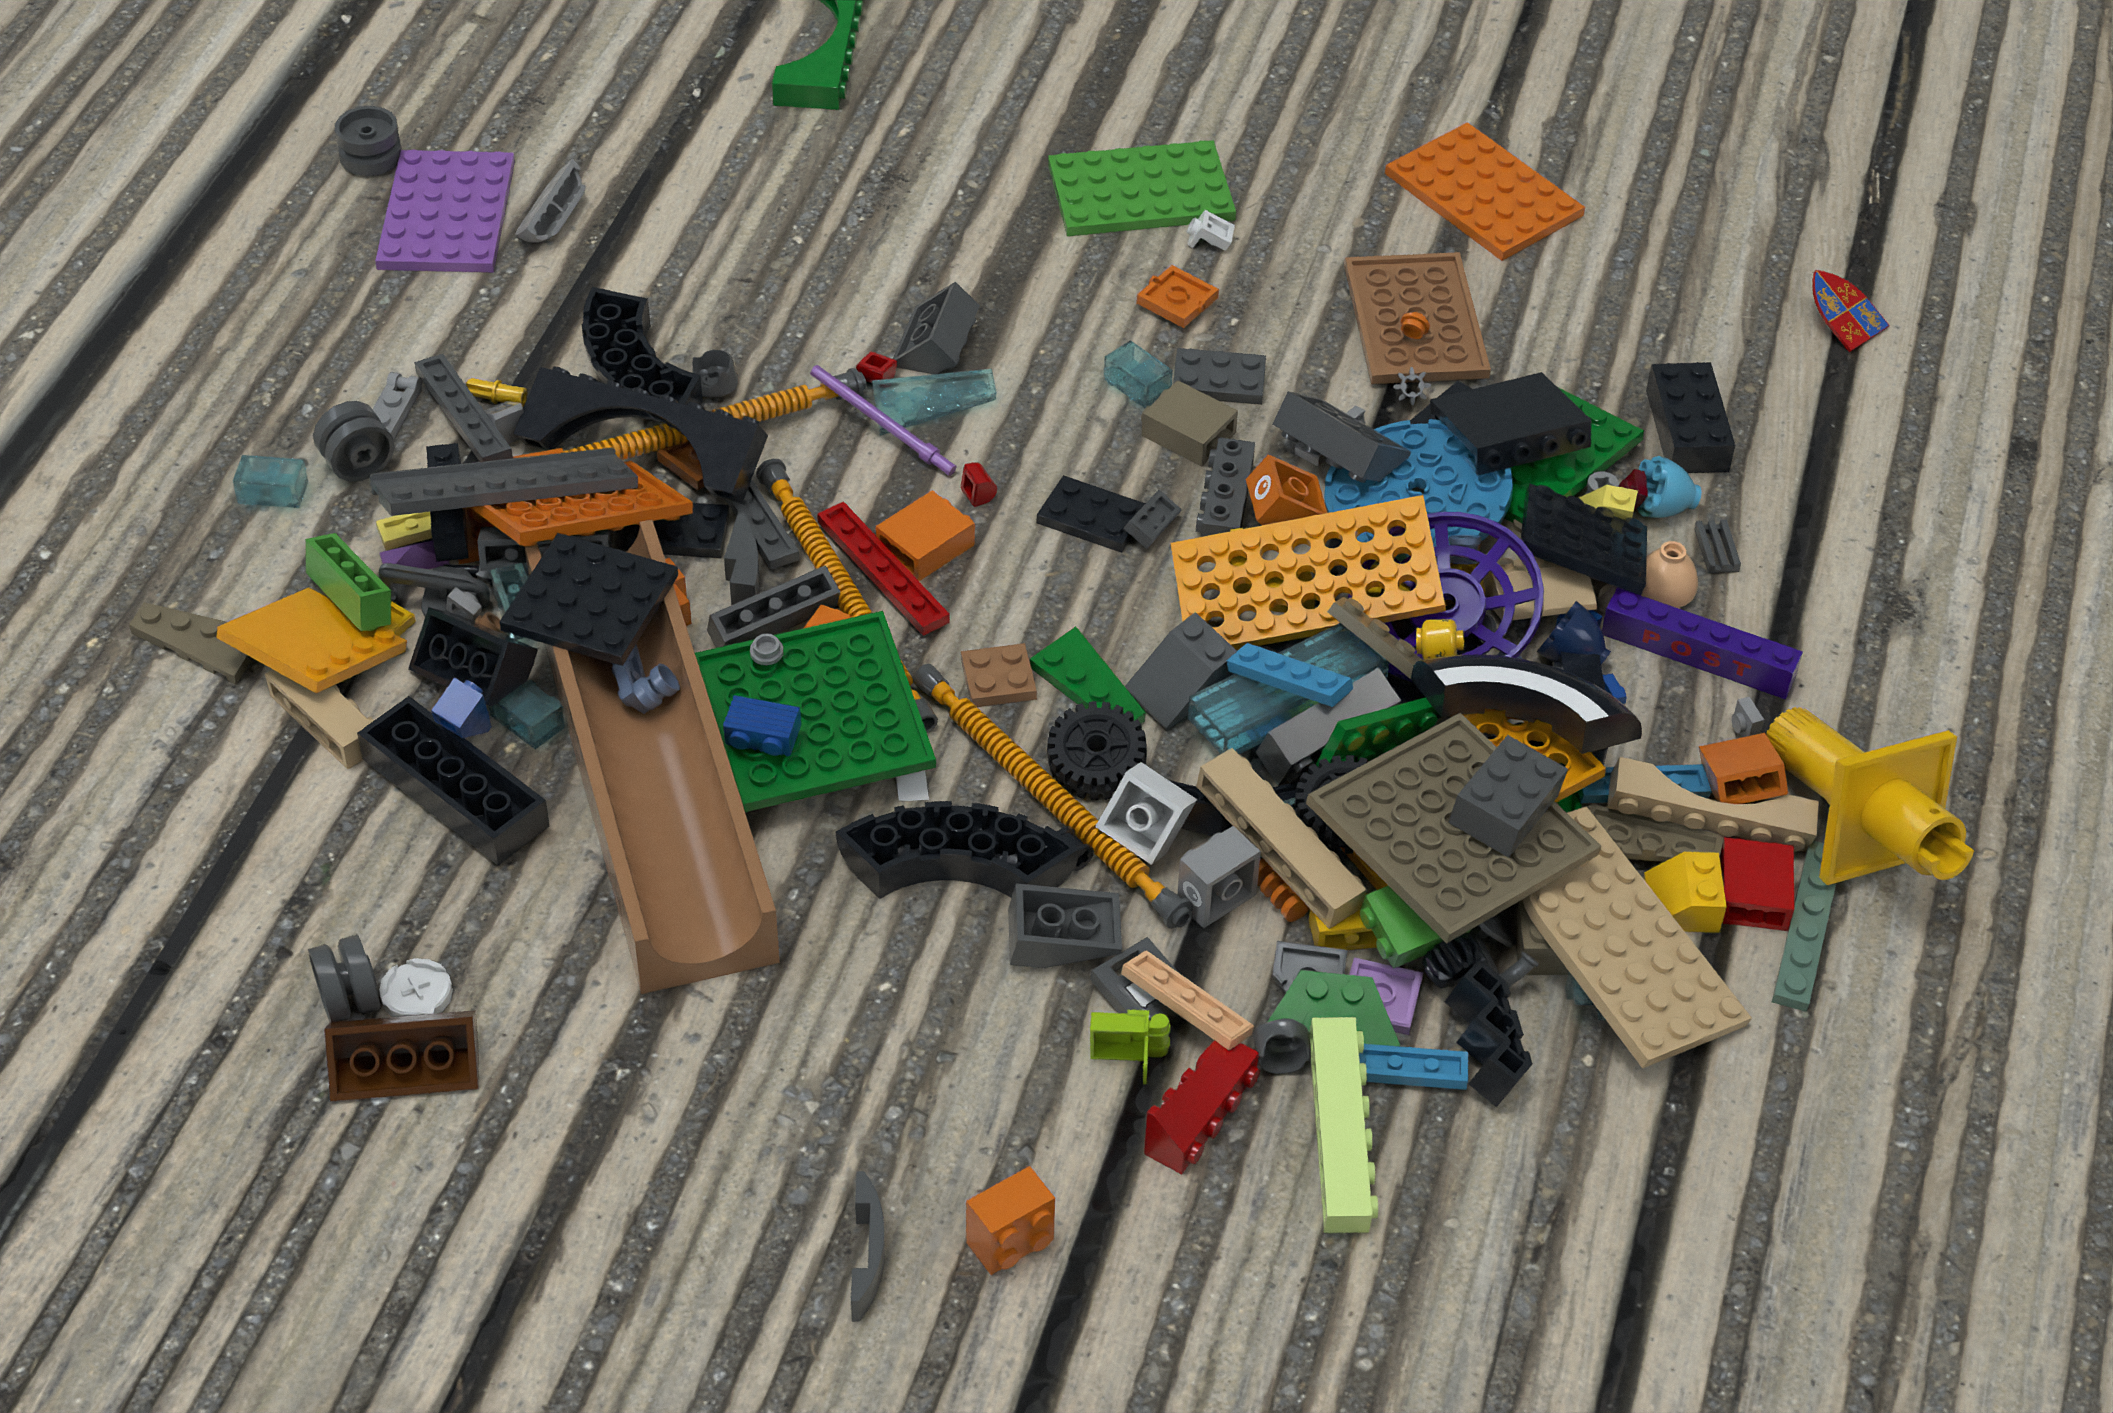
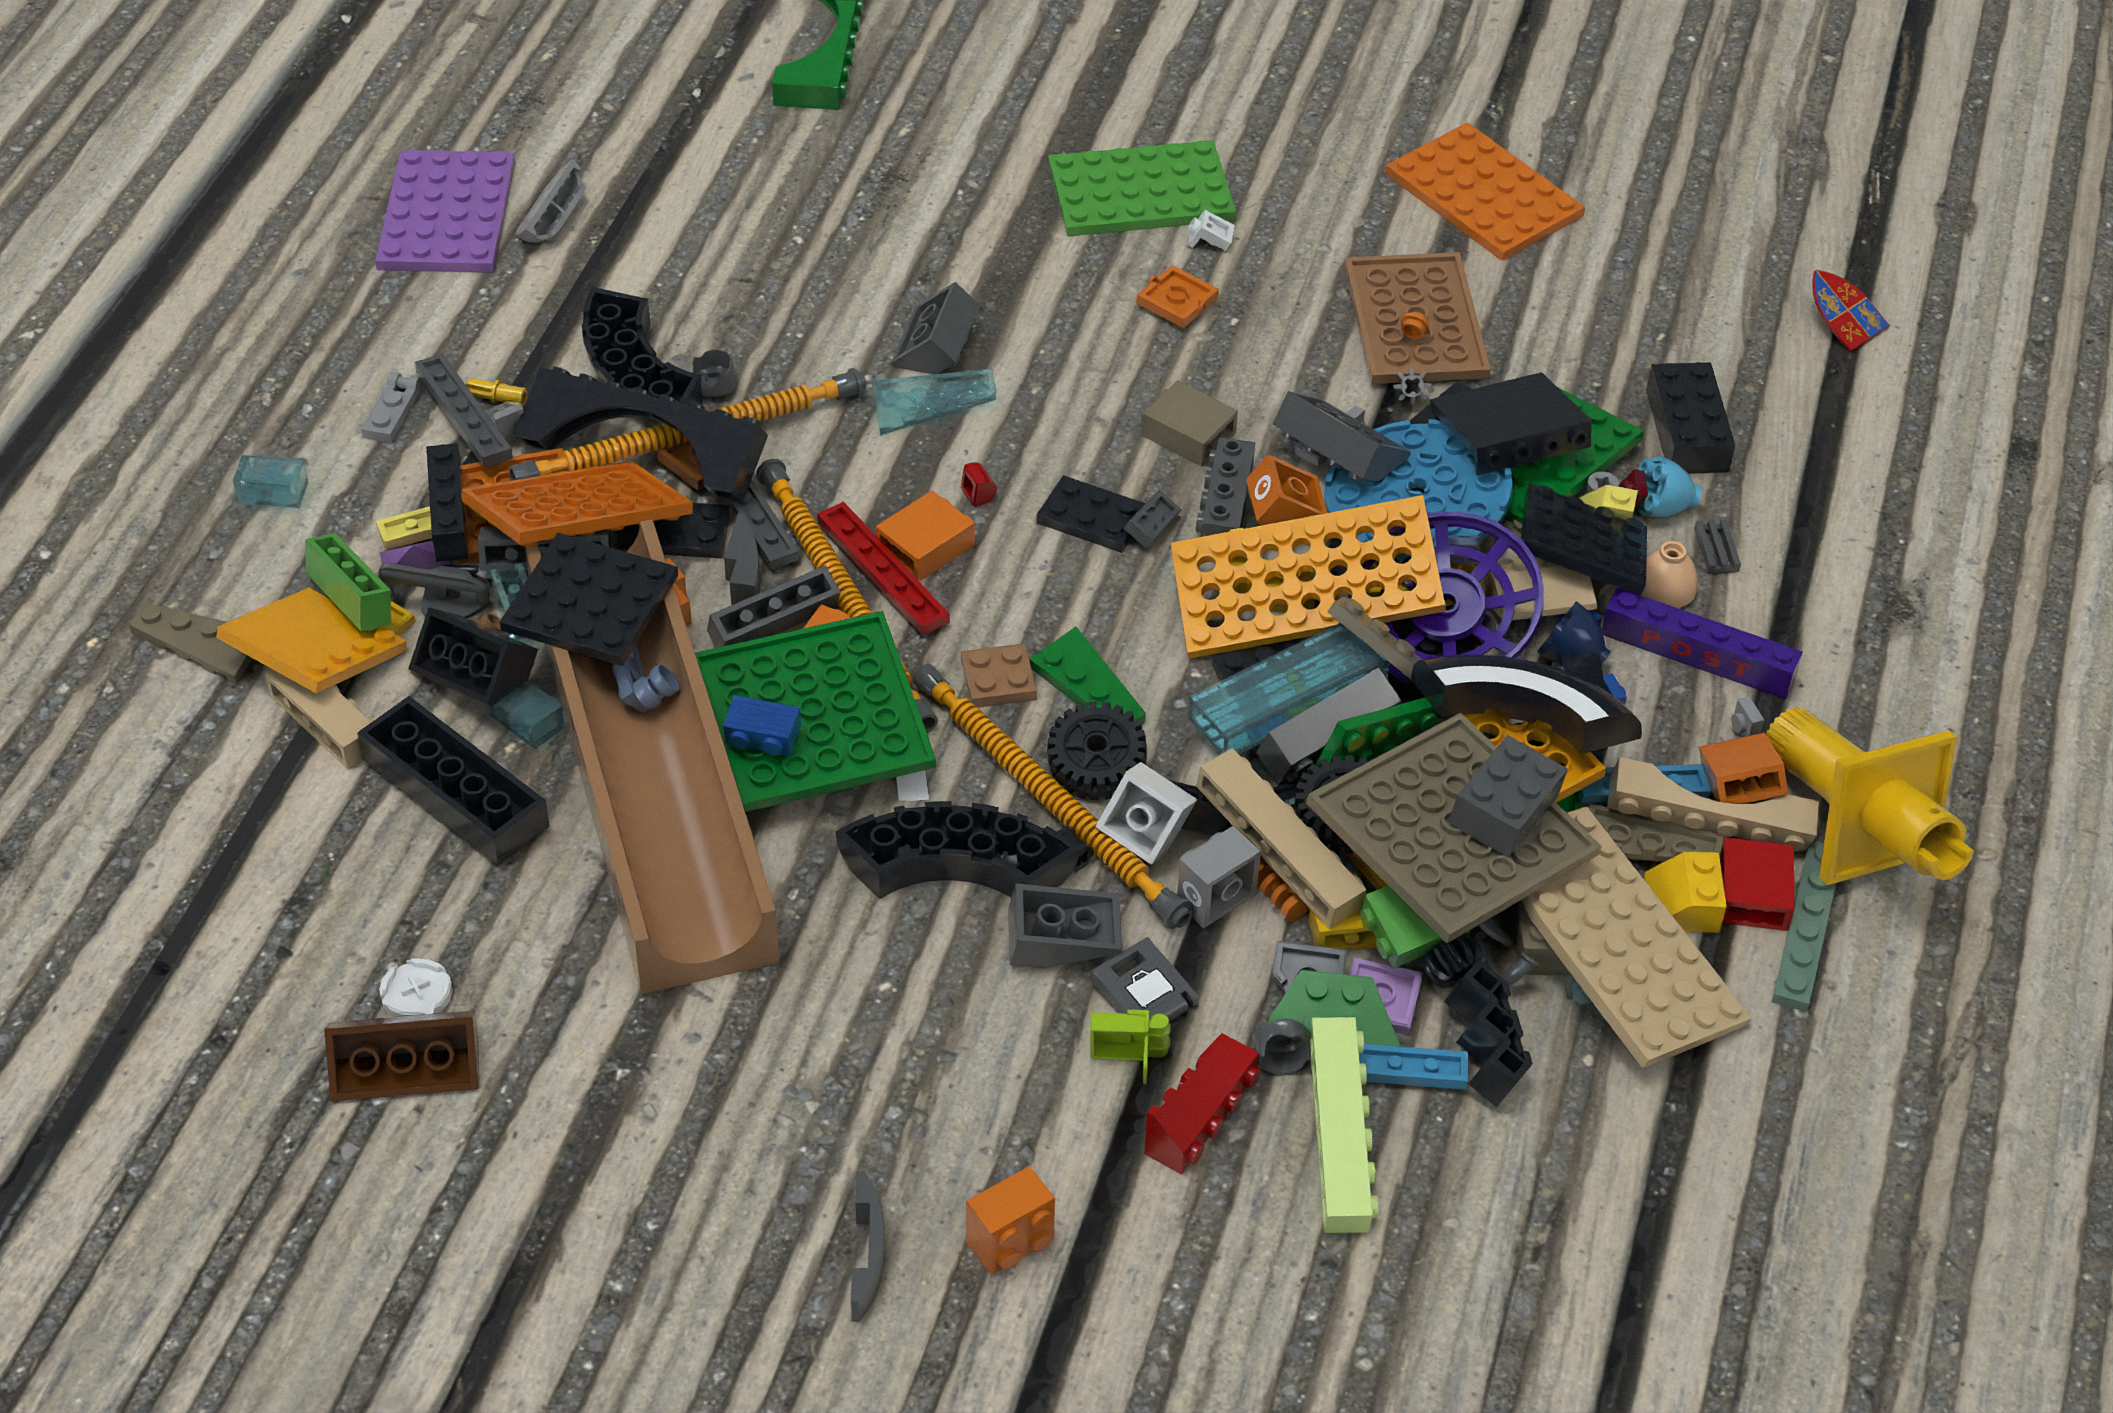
dark grey wheel [308,934,380,1022] -> none
dark grey wheel [313,401,395,482] -> none
dark grey wheel [335,106,402,176] -> none
dark grey plate [370,448,638,516] -> none
slope [431,678,492,738] -> none
light grey plate [446,587,482,622] -> none
light grey plate [750,634,783,665] -> none
medium lavender bar [810,365,957,476] -> none
red brick [856,351,897,388] -> none
clear light blue brick [1104,340,1173,408] -> none
light nougat tile [1121,950,1254,1050] -> none
dark grey slope [1125,612,1238,731] -> none
dark grey plate [1173,348,1266,405] -> none
dark azure plate [1226,643,1353,707] -> none
yellow head [1416,619,1464,659] -> none

